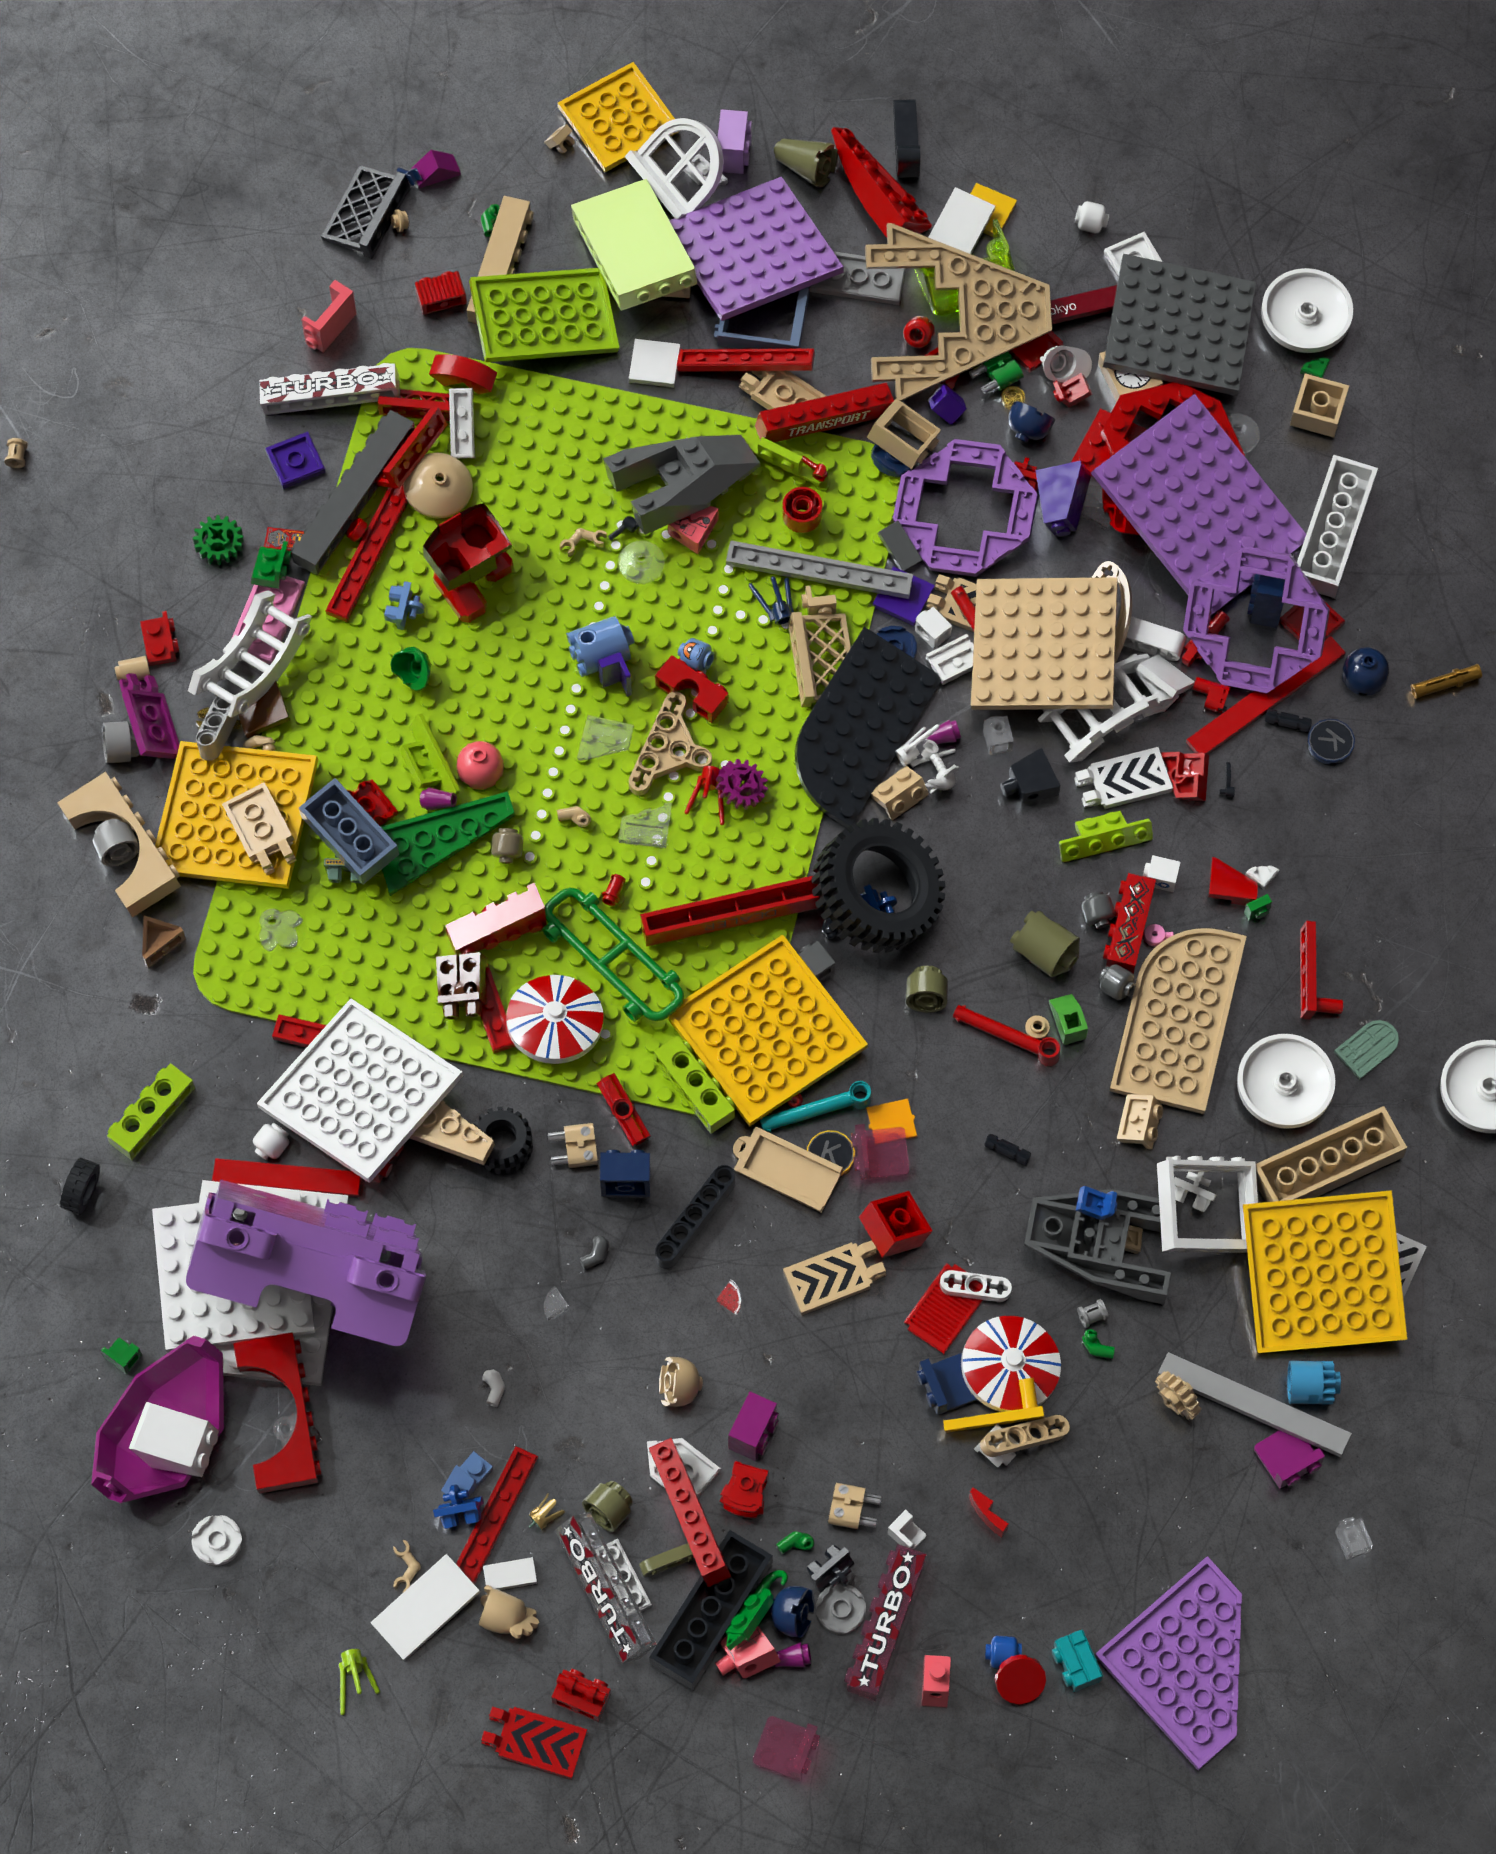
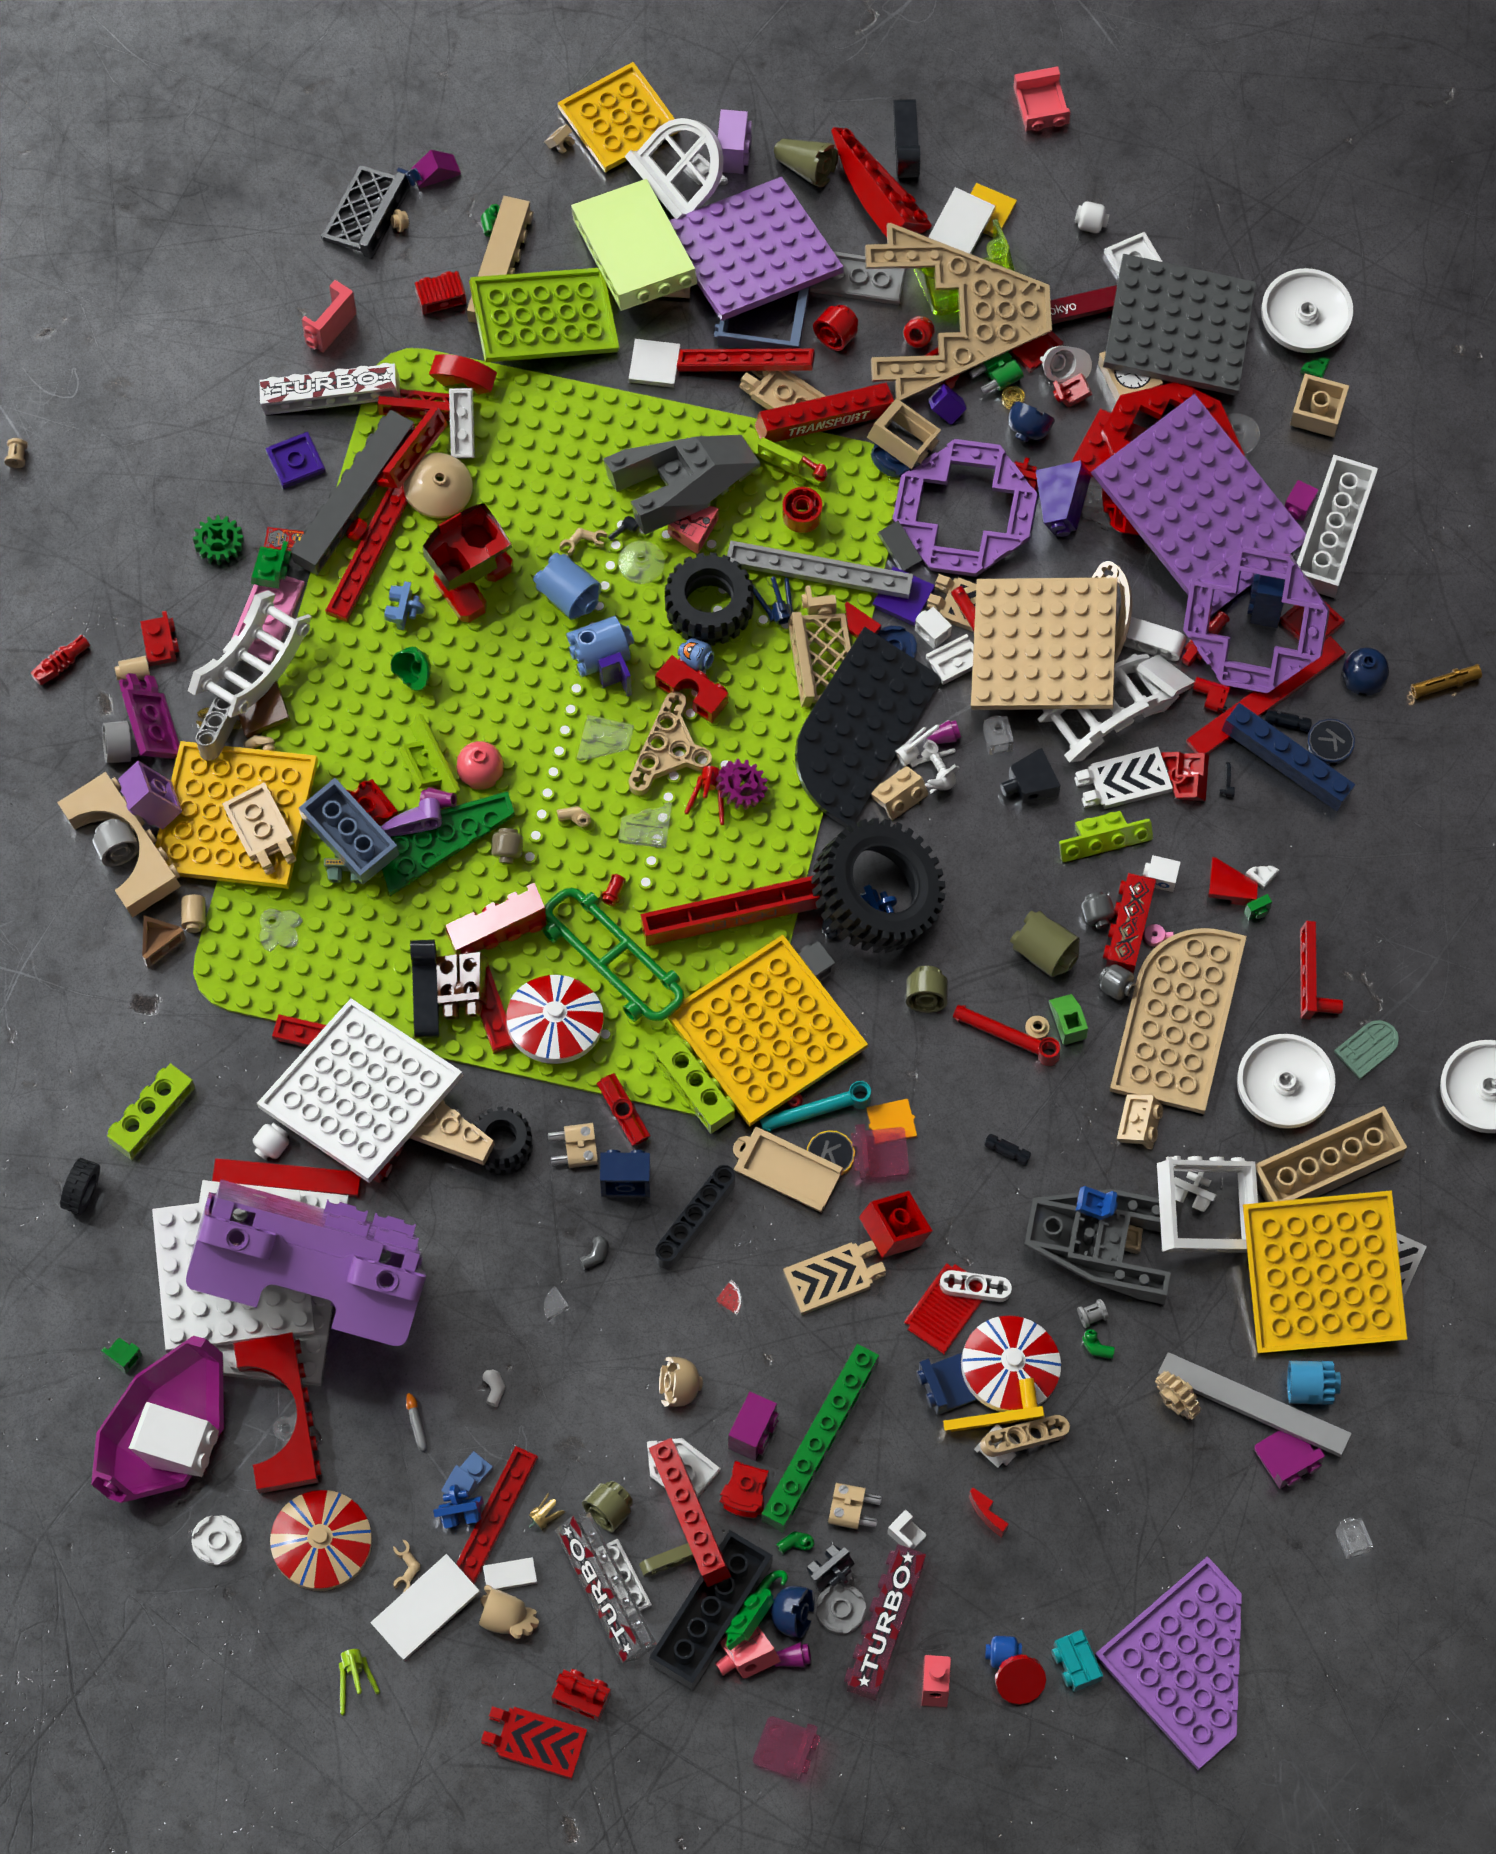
none -> red hinge [31,635,90,685]
none -> medium lavender brick [118,761,182,830]
none -> tan brick [181,894,206,933]
none -> dish [270,1490,372,1591]
none -> medium lavender piece [381,798,442,837]
none -> light grey piece [406,1393,427,1451]
none -> black beam [410,939,439,1039]
none -> medium blue cylinder [533,552,602,619]
none -> black tyre [665,552,754,646]
none -> green brick [761,1344,879,1533]
none -> red piece [813,305,858,351]
none -> red tile [845,602,881,638]
none -> coral panel [1013,66,1071,131]
none -> dark blue brick [1222,703,1355,812]
none -> magenta brick [1284,480,1319,522]

